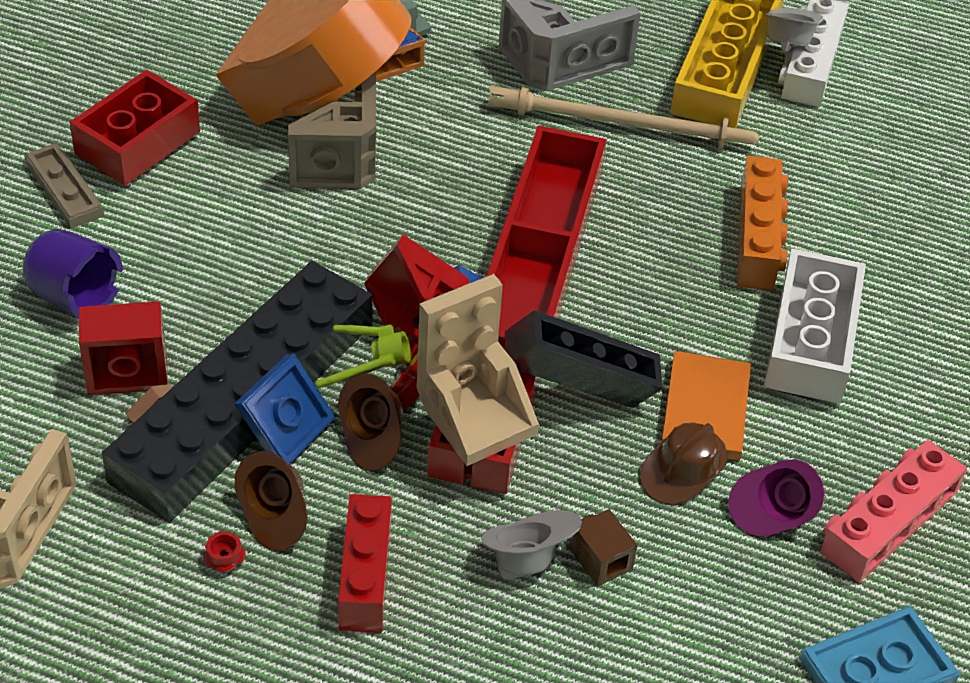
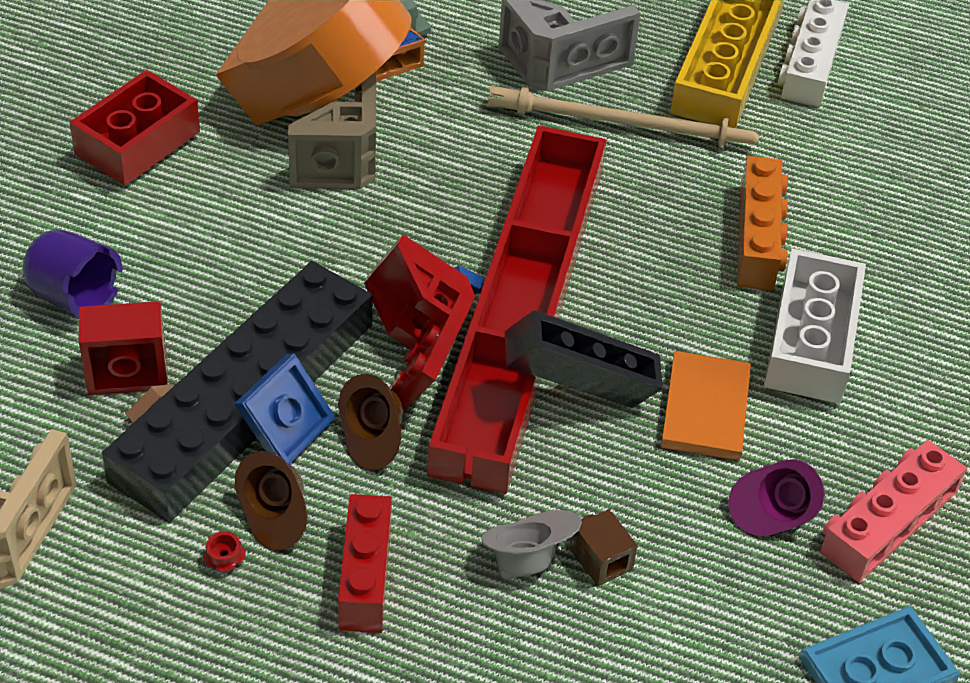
dark tan tile [24,143,104,229] -> none
lime plant [315,325,411,388] -> none
tan bracket [417,274,539,466] -> none
reddish brown piece [640,422,728,505] -> none
light grey piece [765,8,823,52] -> none

